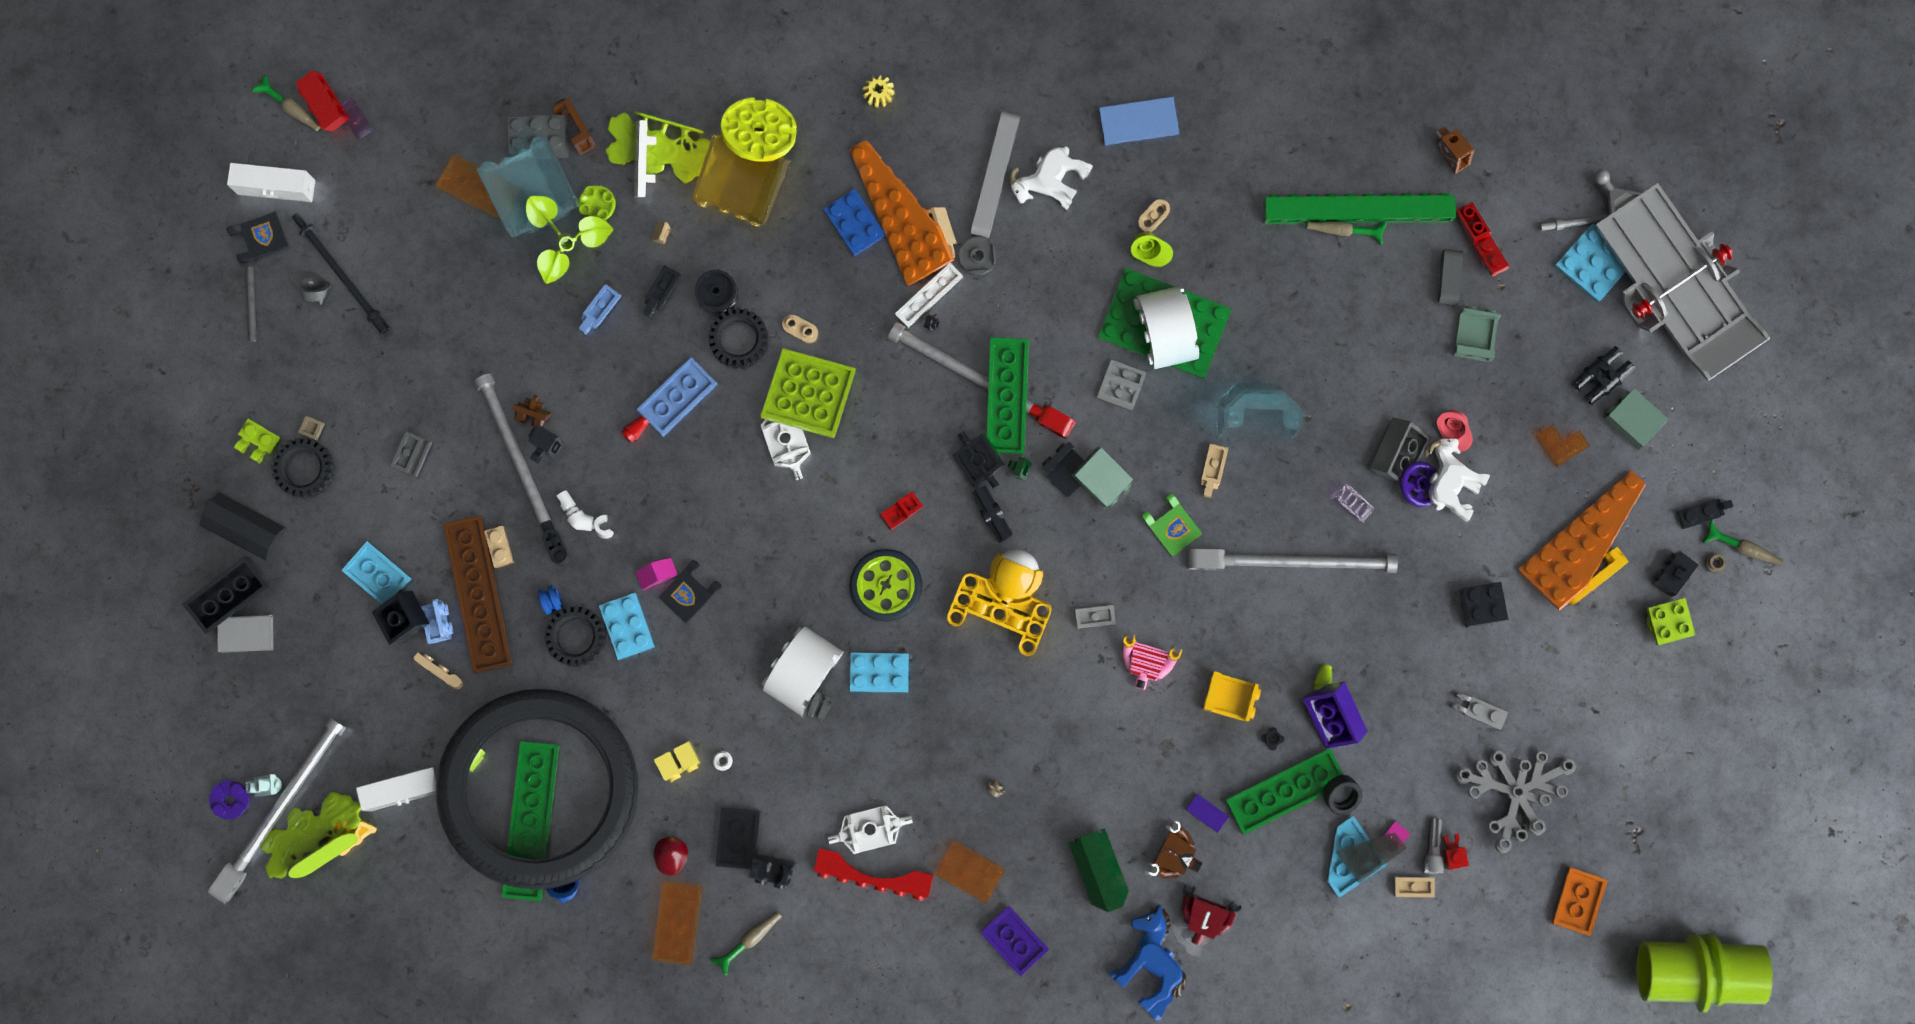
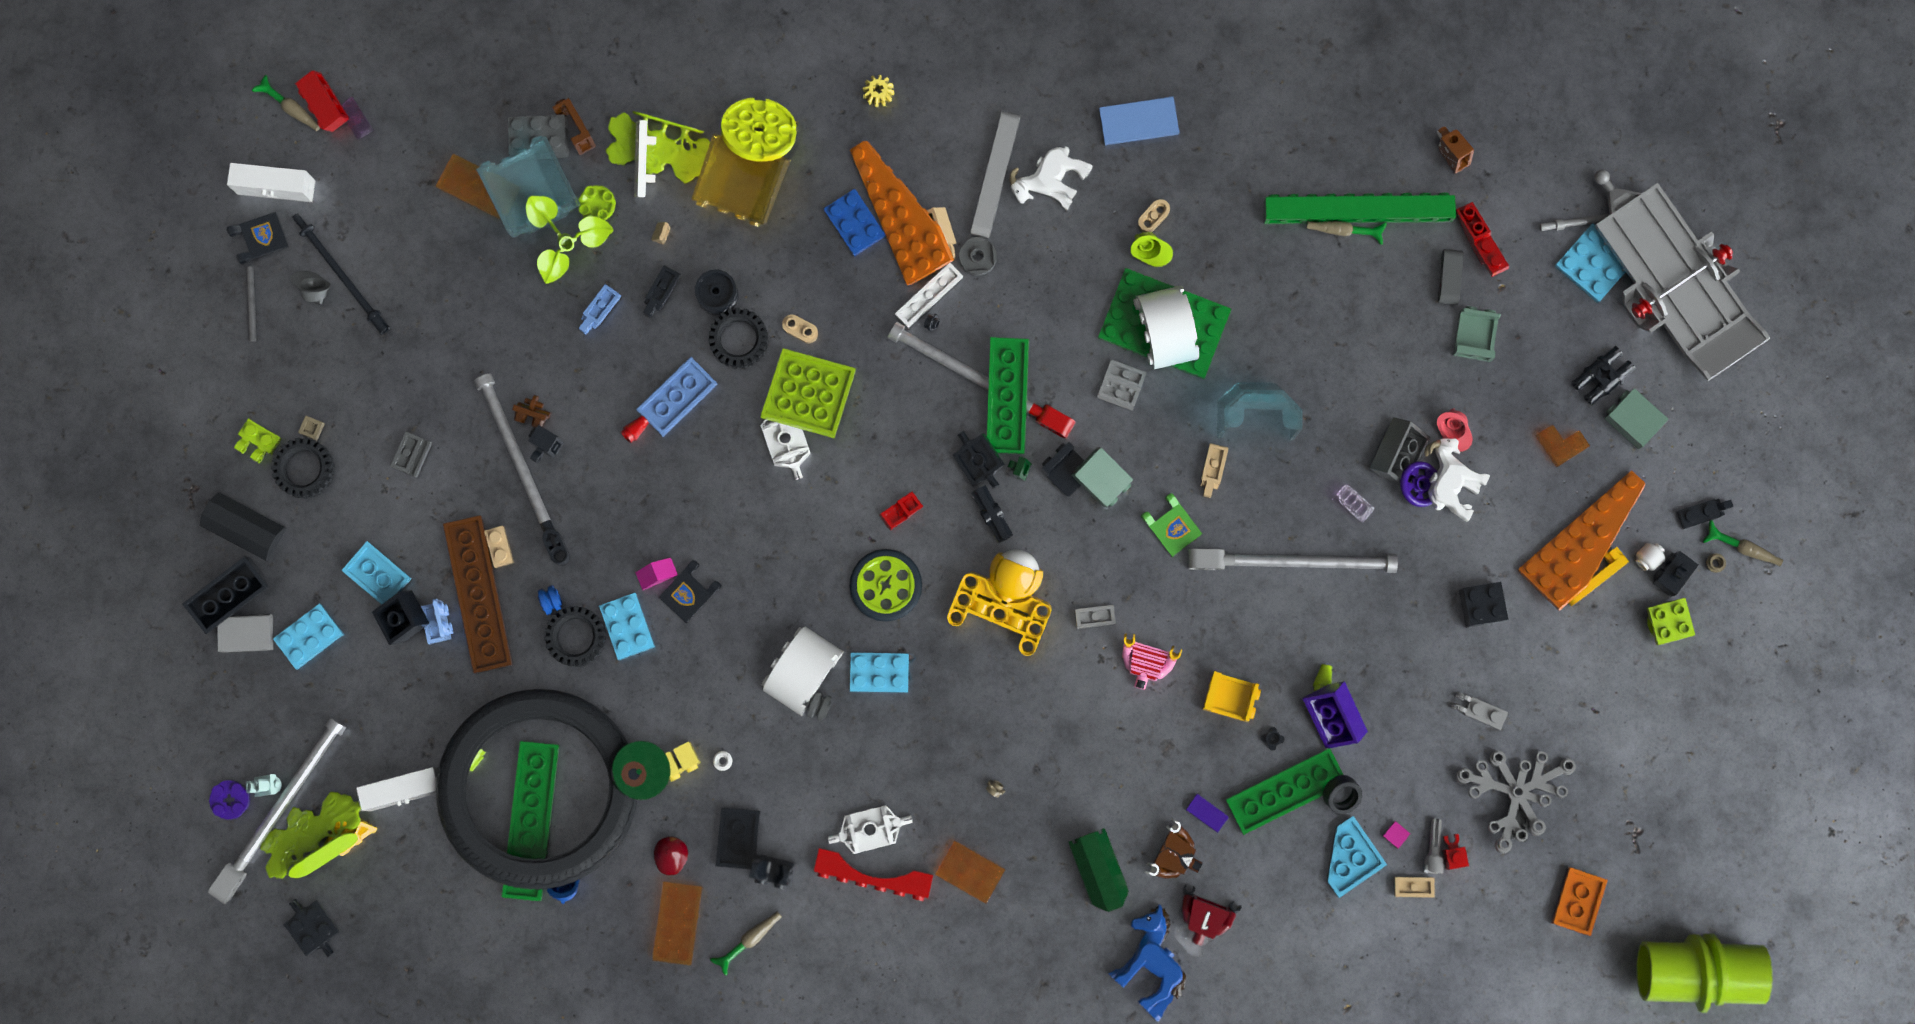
tan hinge [414,652,463,690] -> none
white piece [557,490,614,539] -> none
dark purple plate [980,906,1049,977] -> none
clear smoke wing [1335,832,1406,883] -> none
none -> medium azure plate [273,603,344,670]
none -> black plate [283,899,339,958]
none -> dark green tile [611,741,670,800]
none -> white head [1636,543,1665,571]

